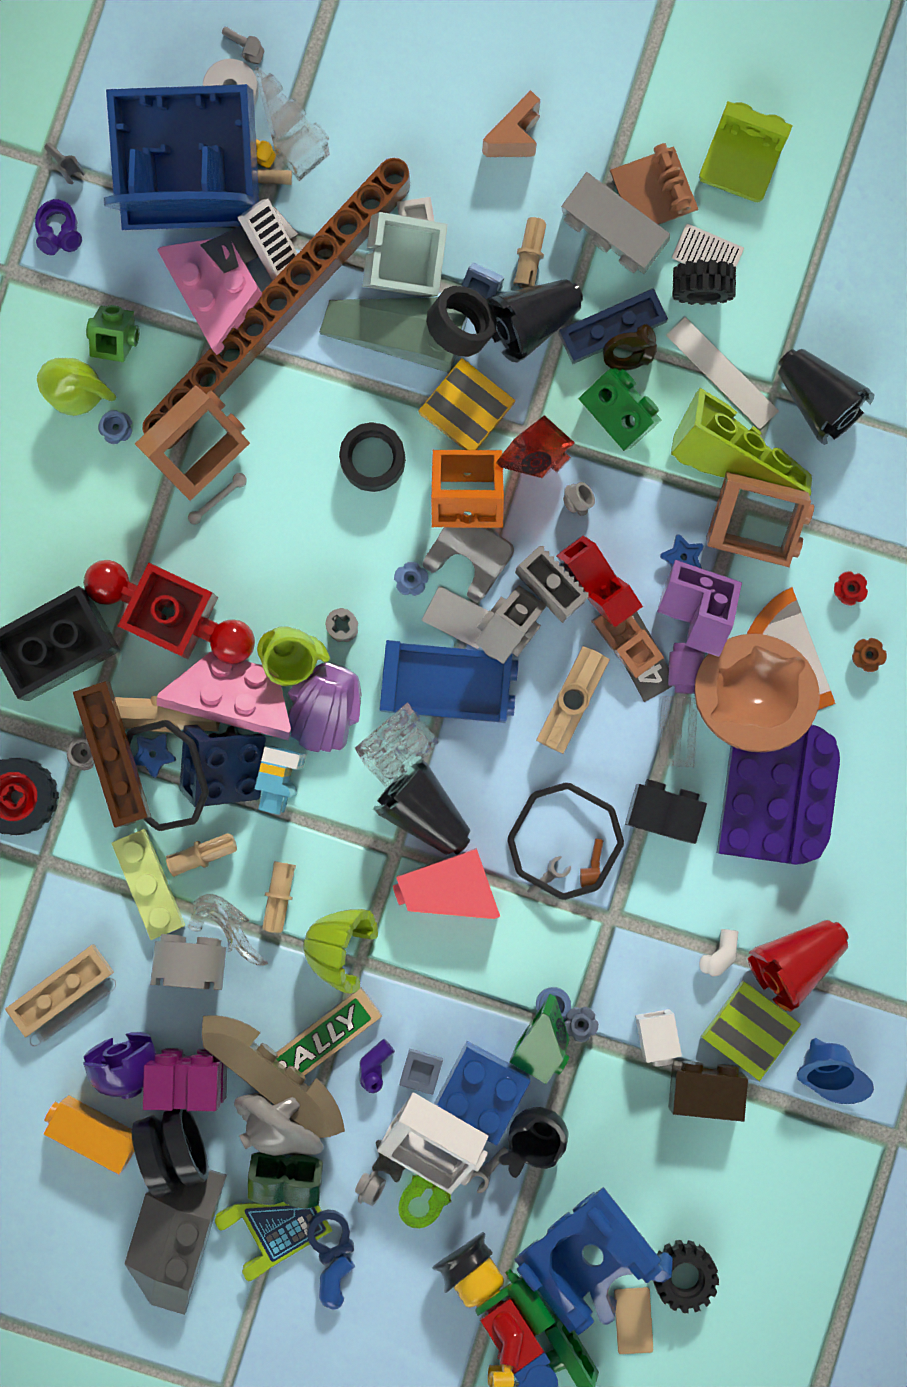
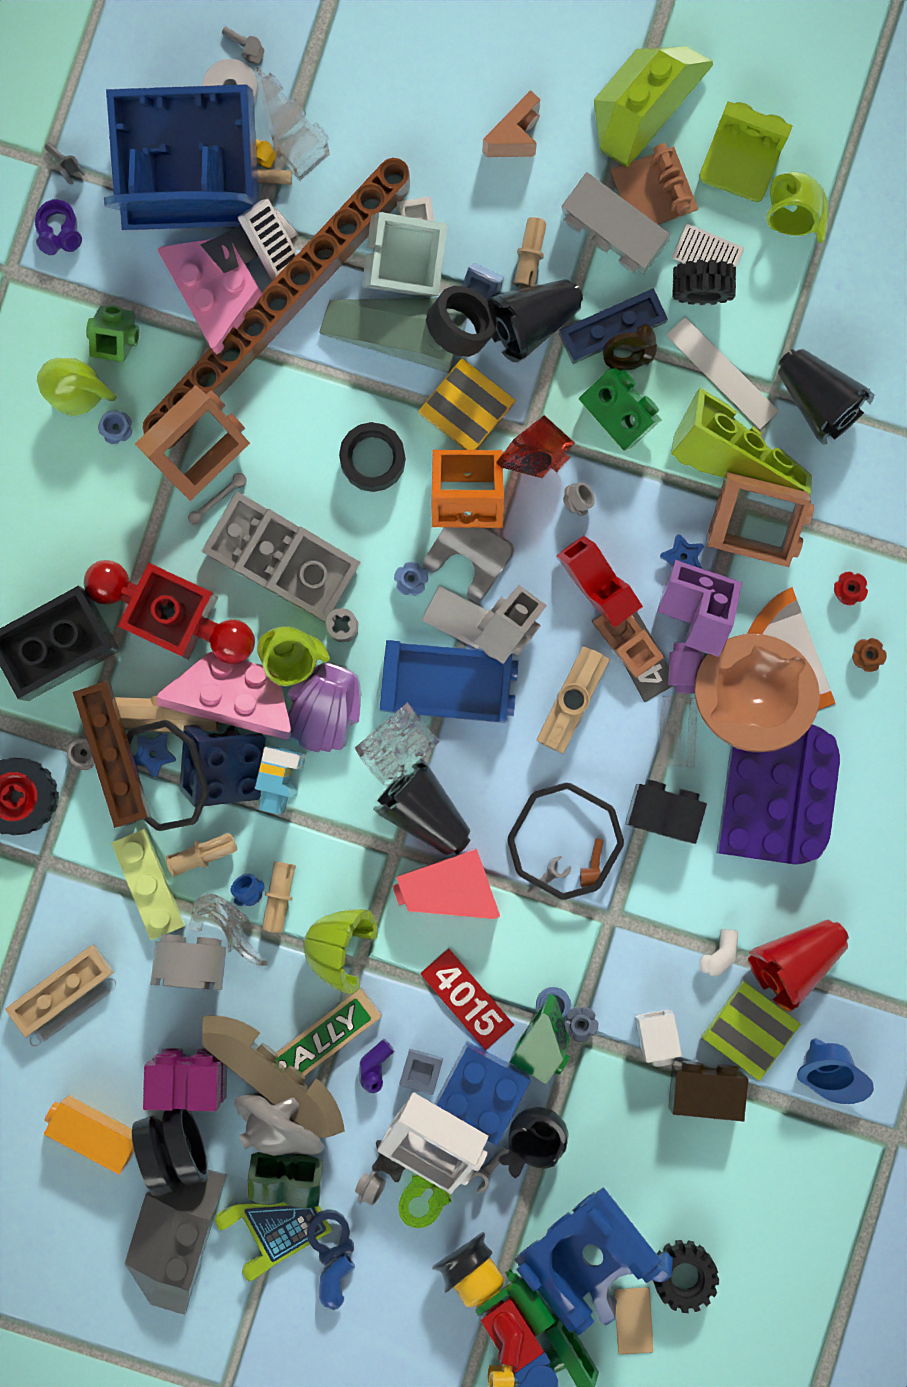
dark purple cylinder [83,1032,156,1099] -> none
light grey brick [515,546,588,623] -> none
none -> light grey slope [201,491,361,622]
none -> blue plate [230,874,265,906]
none -> red sticker [420,948,514,1050]
none -> lime wedge [594,46,714,168]
none -> lime piece [766,172,829,243]

